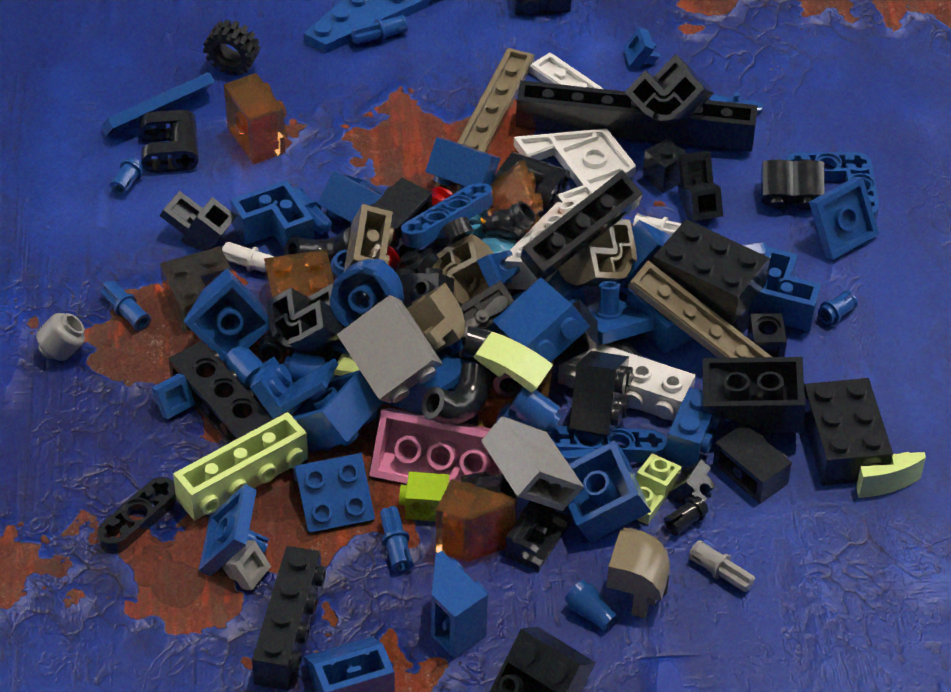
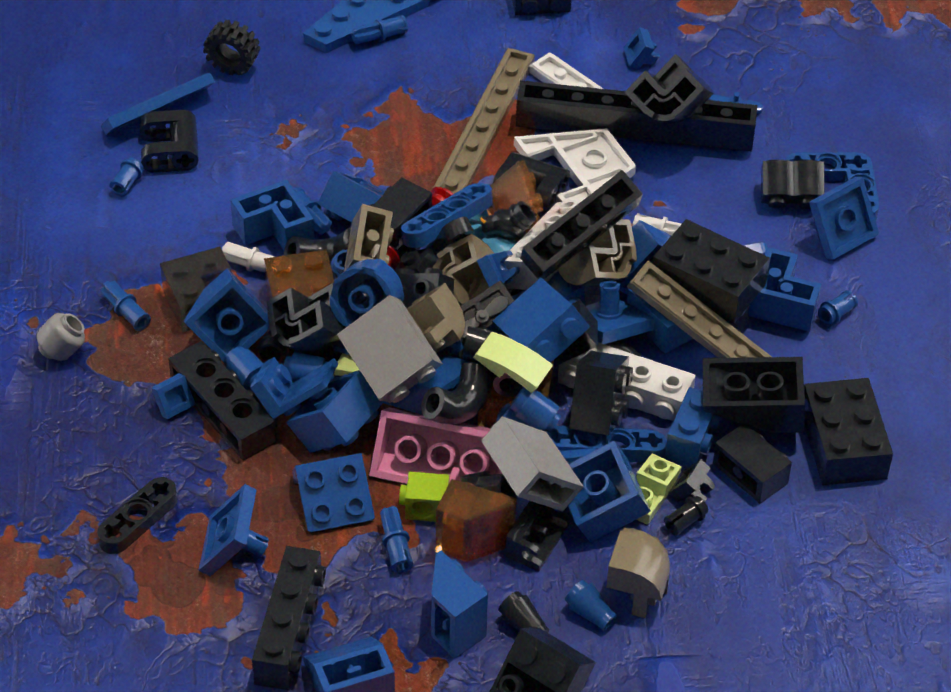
black brick [159,190,237,250] -> none
yellowish green brick [173,412,308,521] -> none
light grey tile [222,540,271,590] -> none
clear orange brick [224,73,288,165] -> none
blue brick [425,137,501,190] -> none
black brick [643,138,687,194] -> none
black brick [677,151,723,221] -> none
light grey axle [688,540,755,592] -> none
black brick [747,313,787,357] -> none
yellowish green slope [856,452,926,498] -> none
none -> black cone [498,591,549,633]

